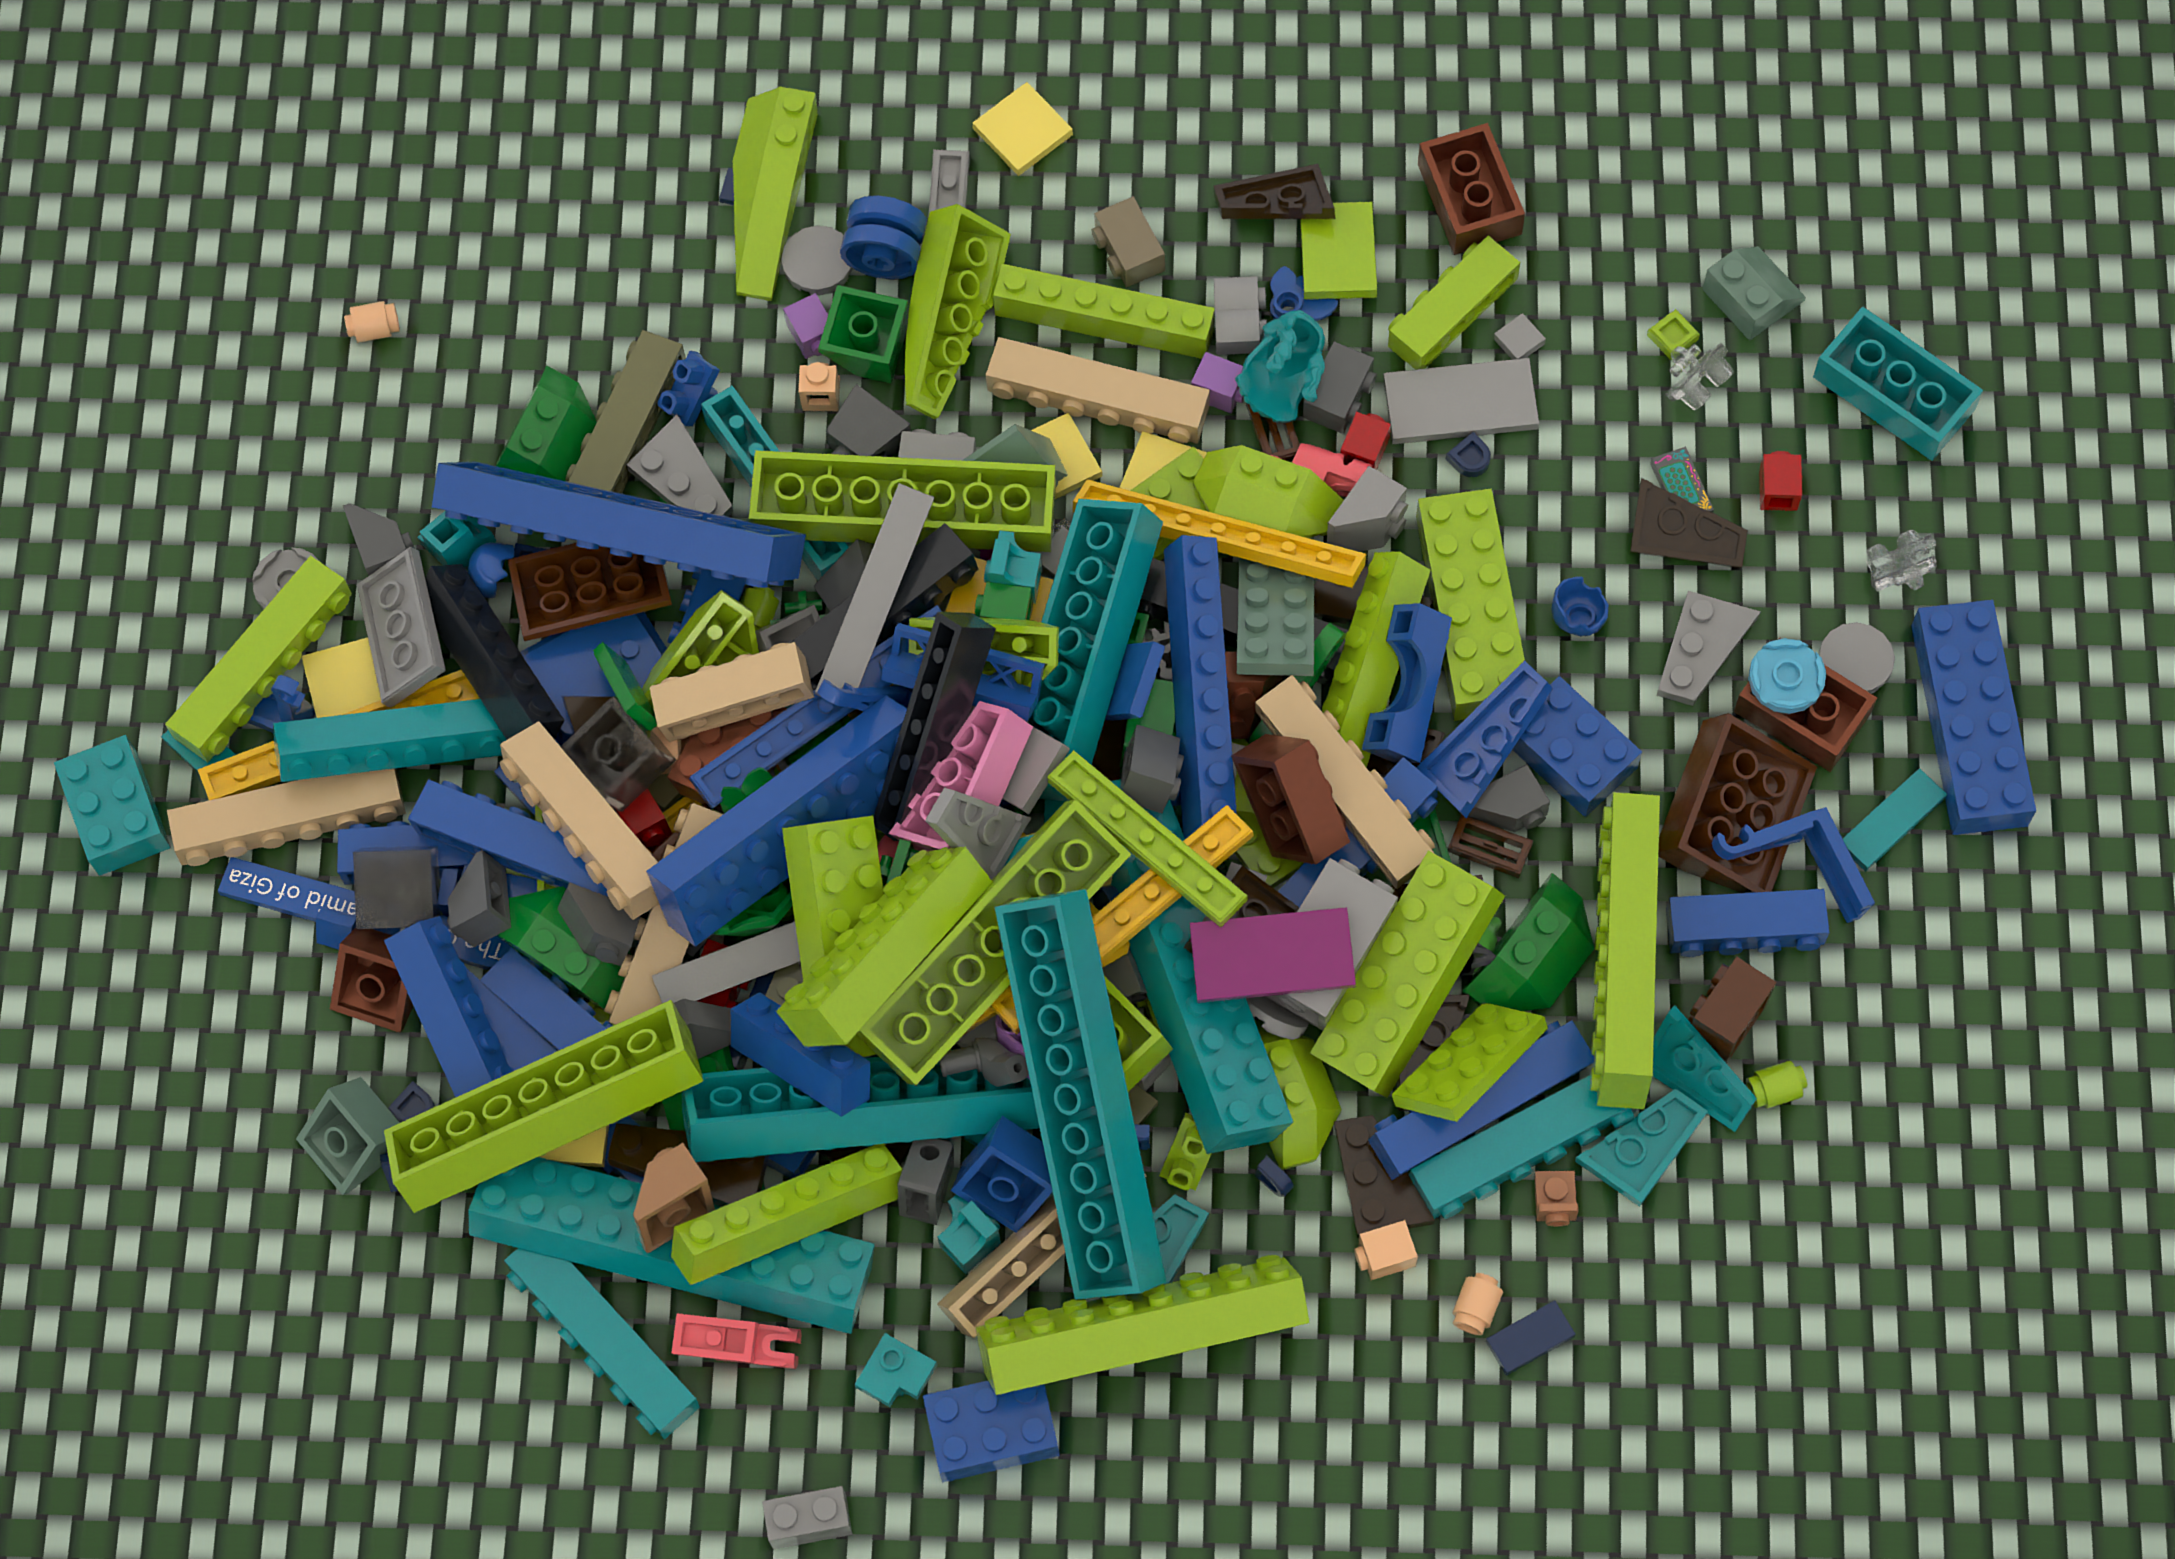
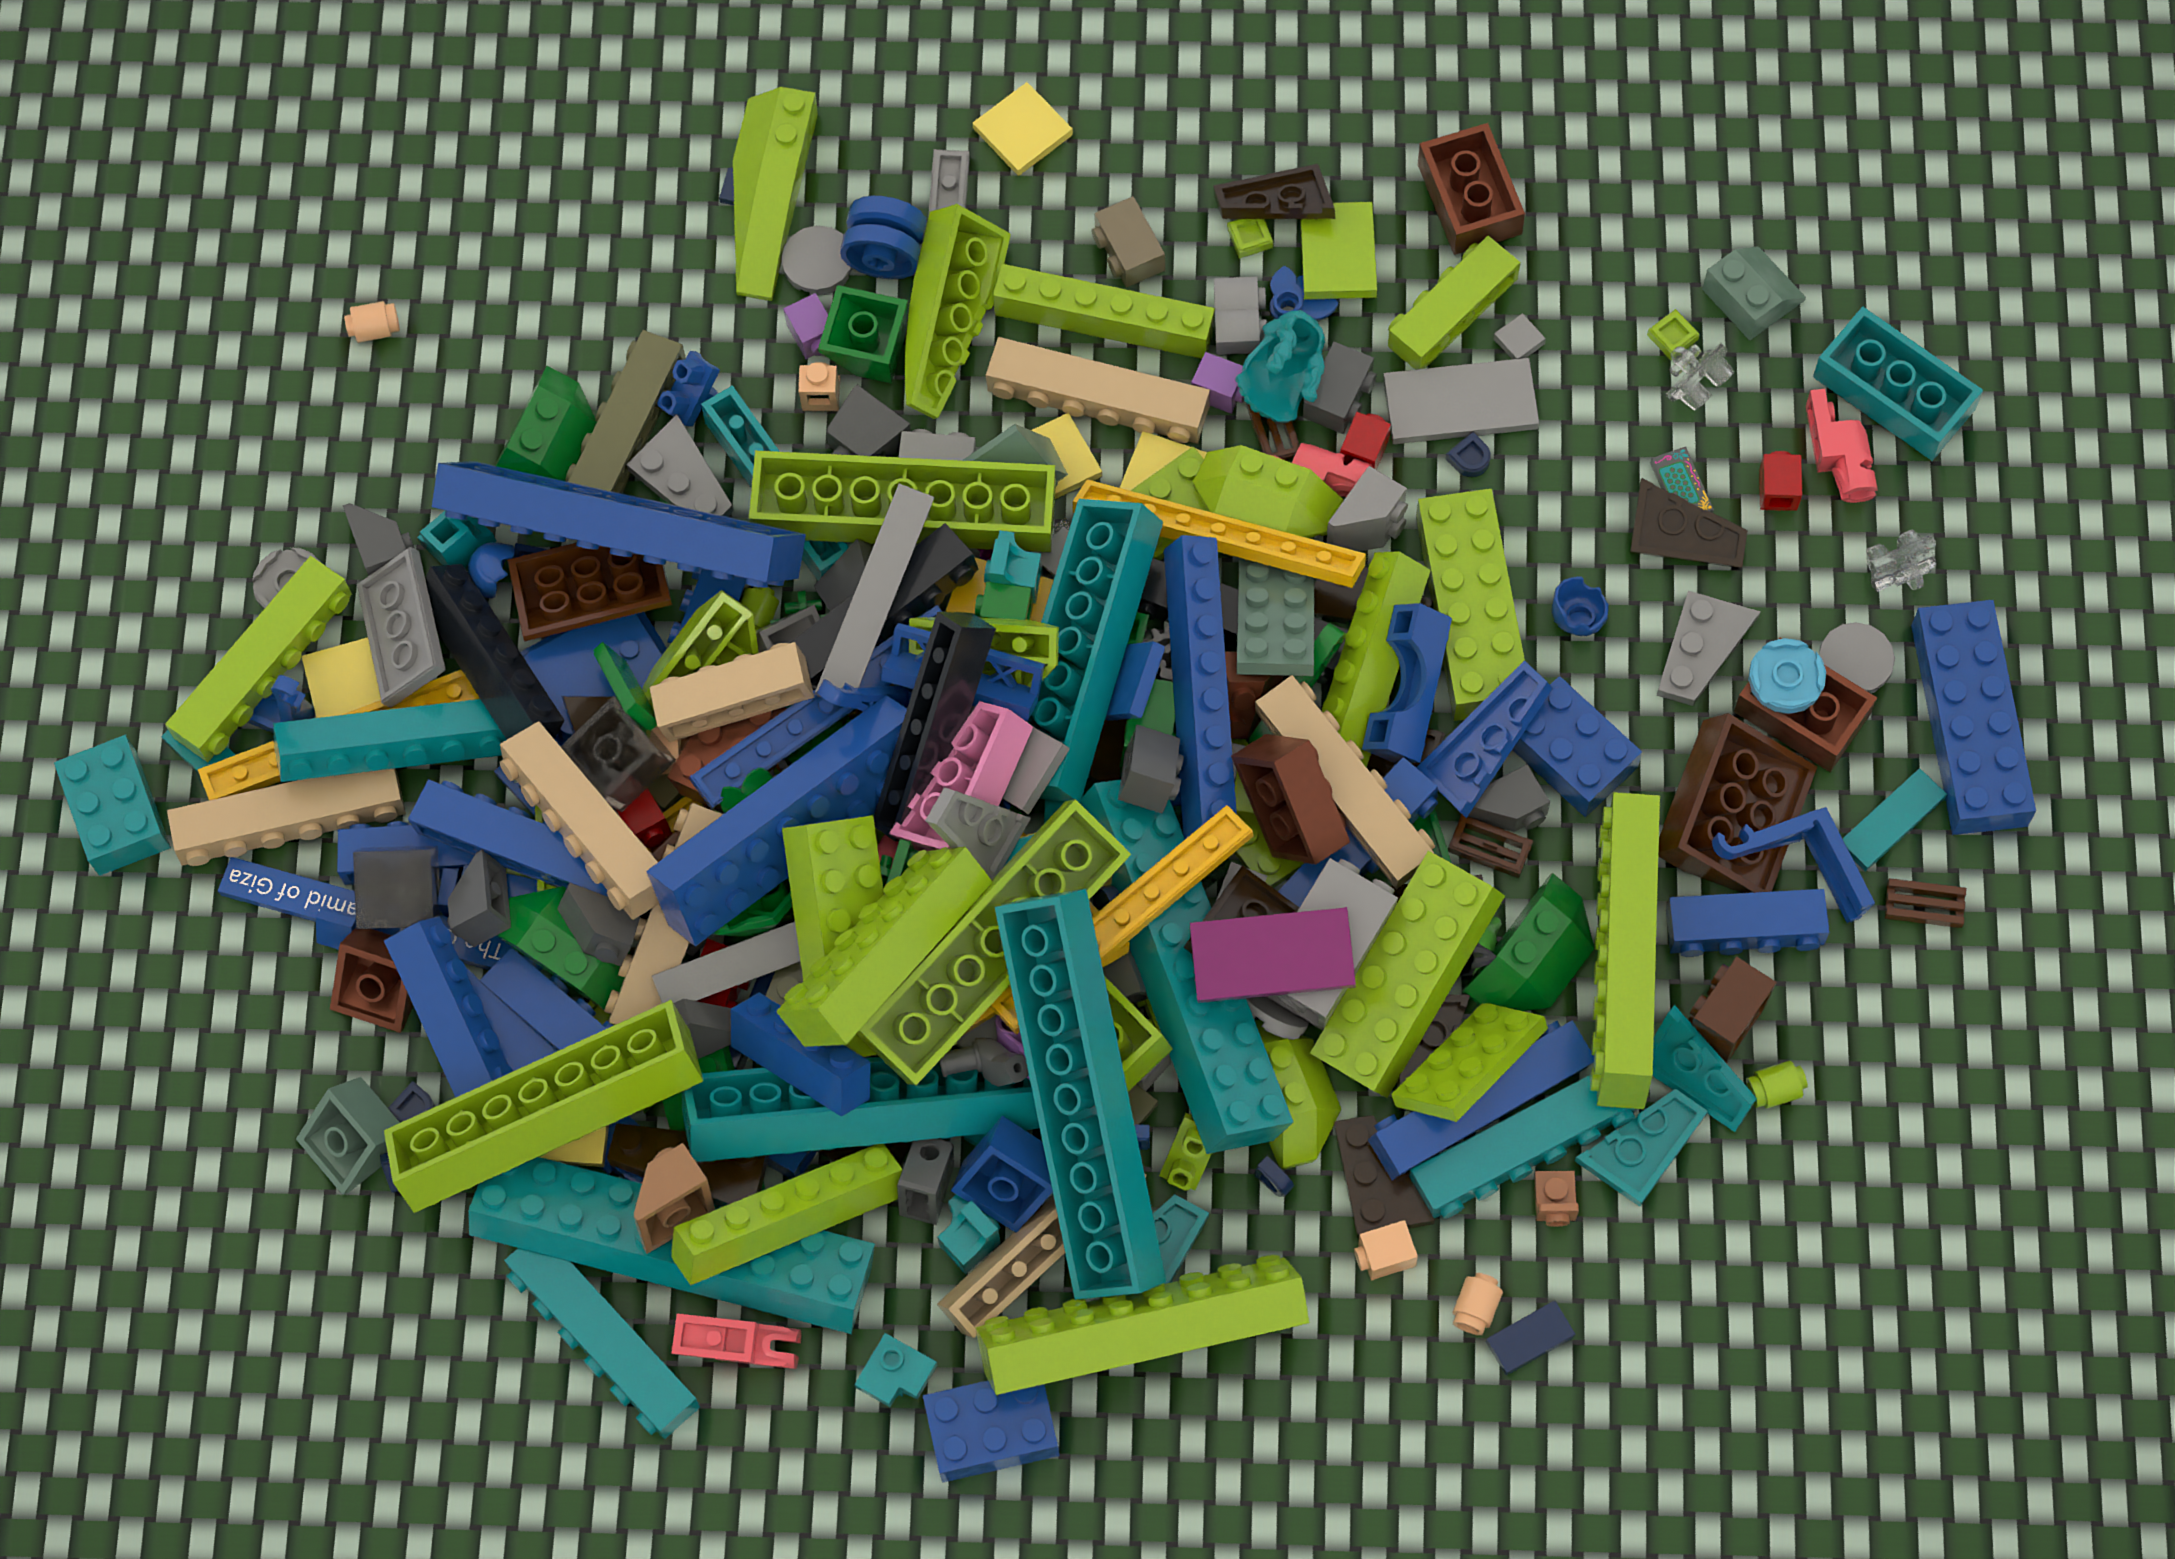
light grey brick [762,1486,853,1550] -> none
lime tile [1047,750,1247,928] -> none
none -> lime tile [1227,219,1273,259]
none -> coral plate [1805,389,1878,503]
none -> reddish brown tile [1884,878,1967,928]

